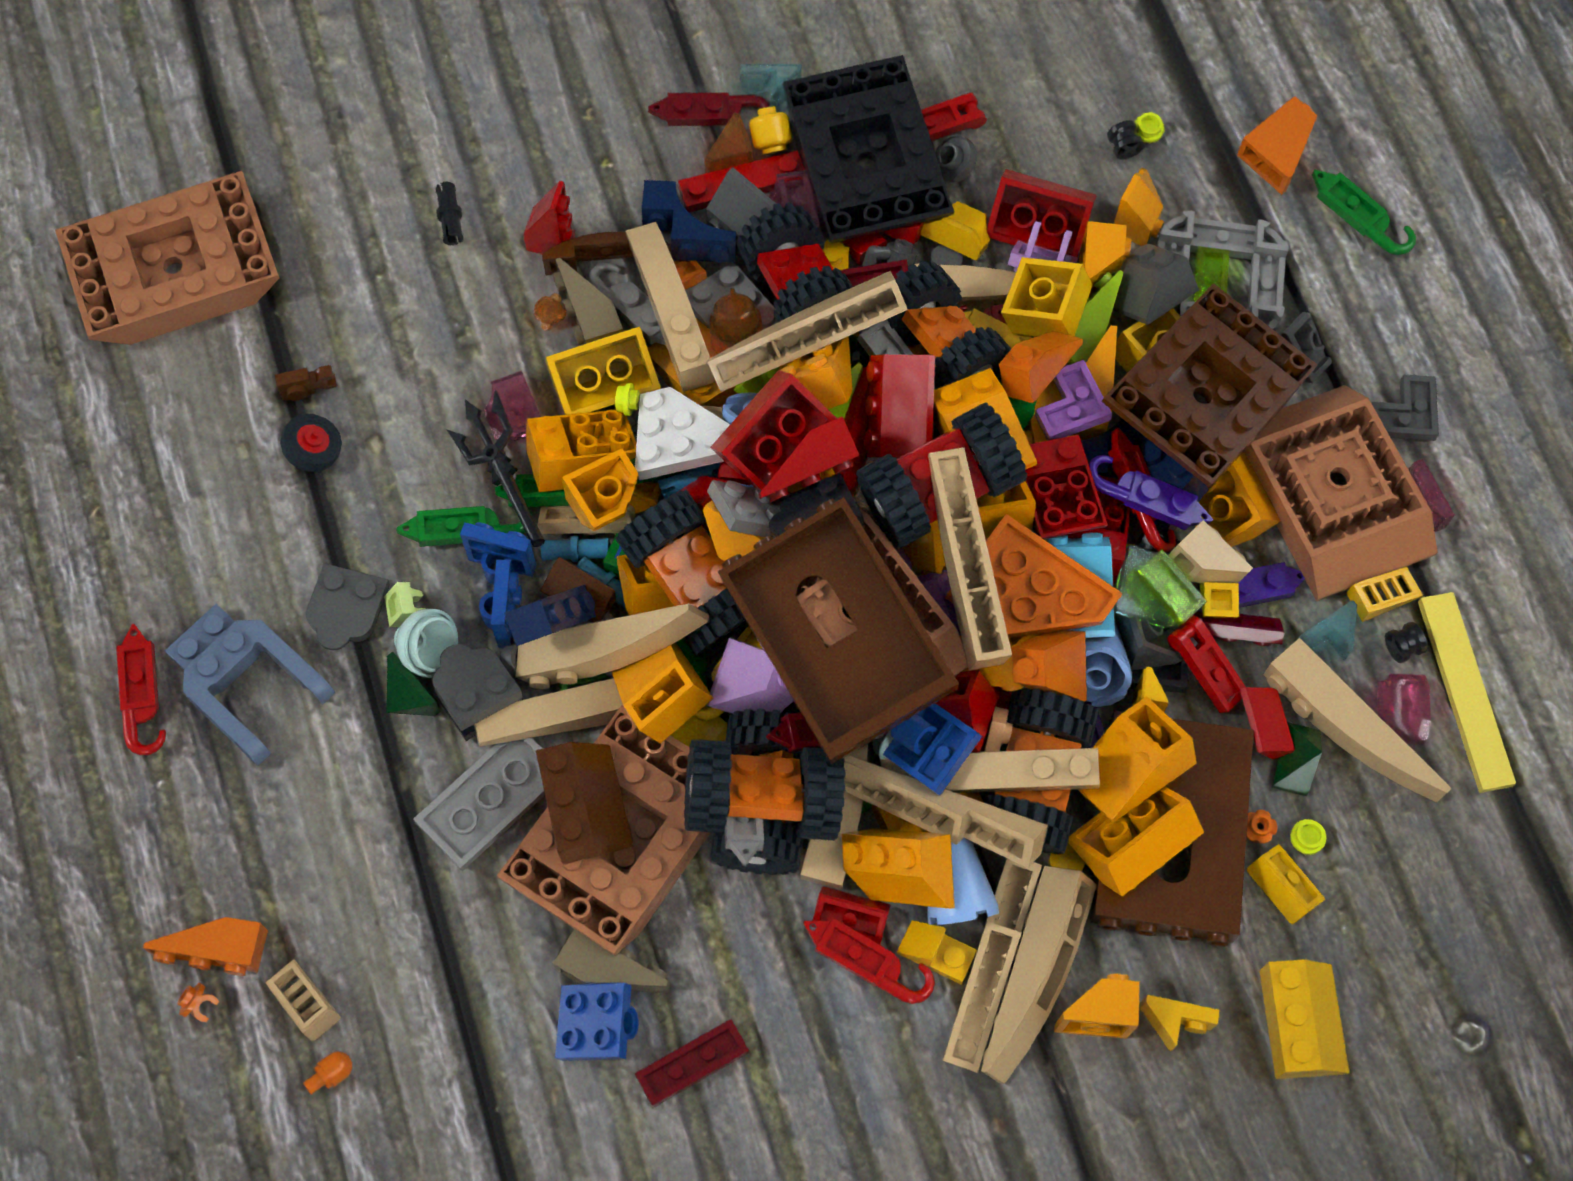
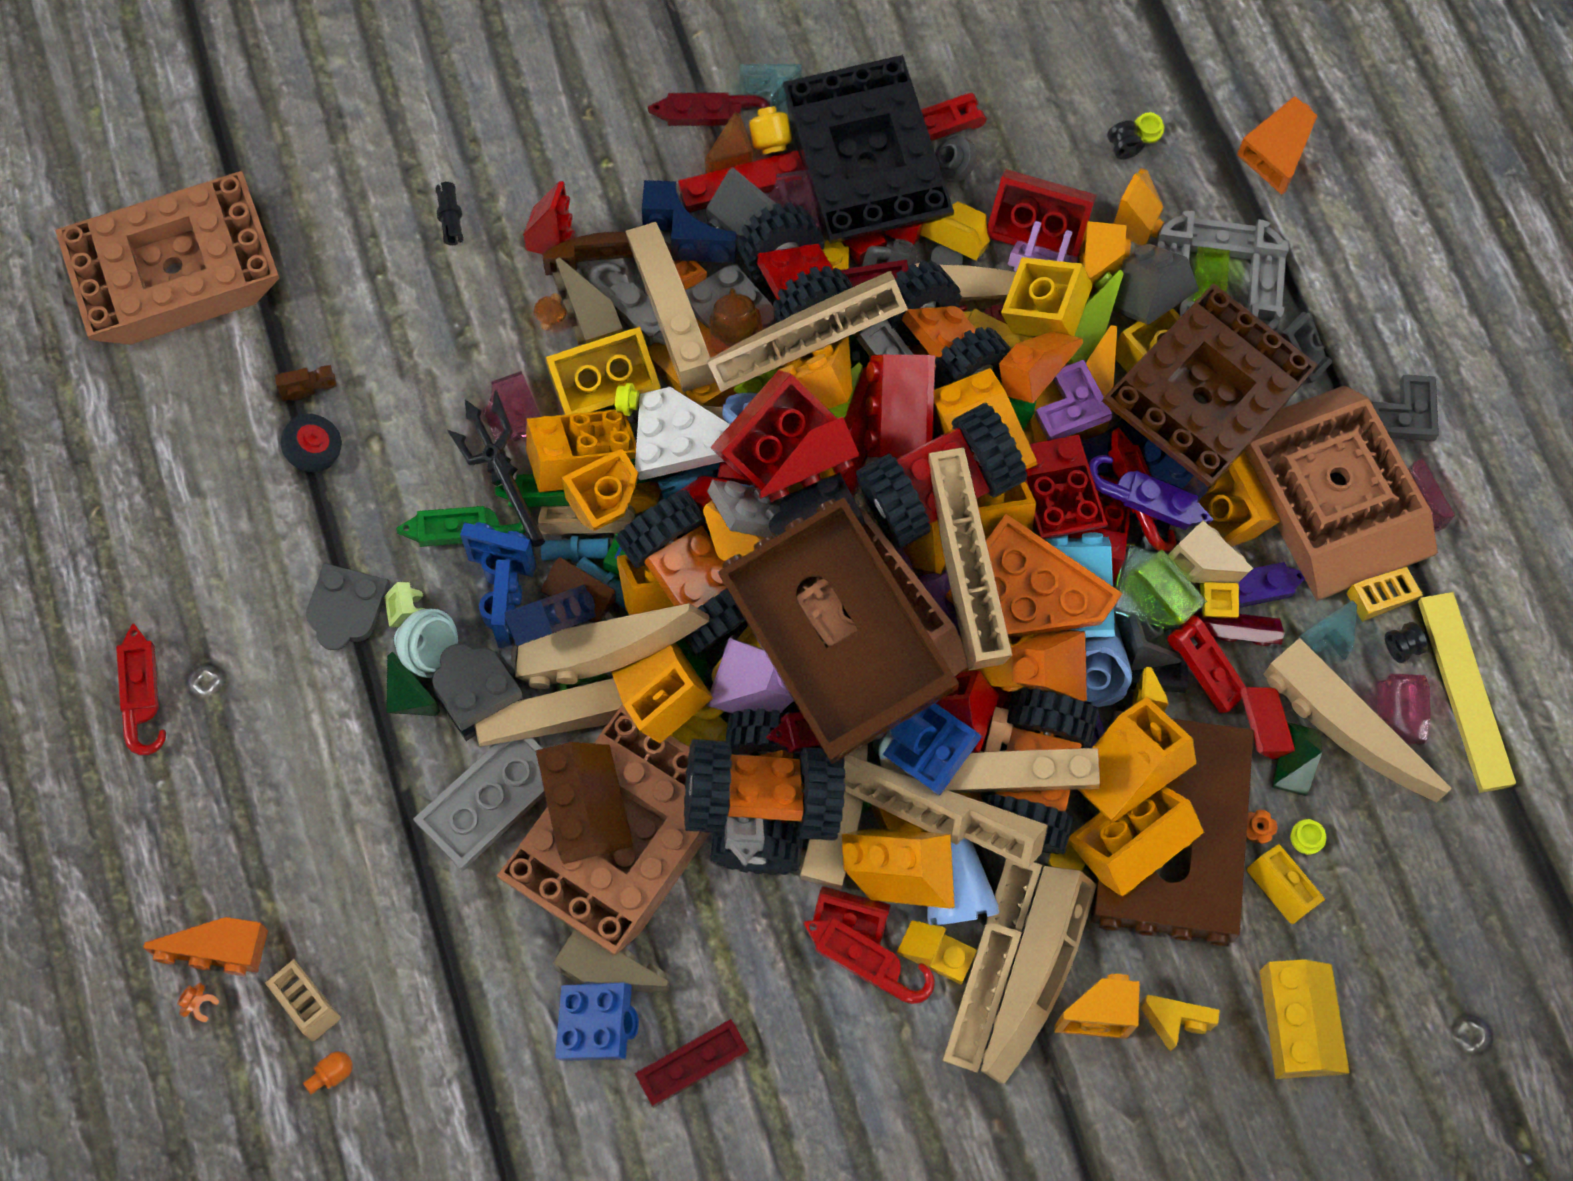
sand blue plate [165,604,335,766] -> none
green plate [1312,169,1416,255] -> none

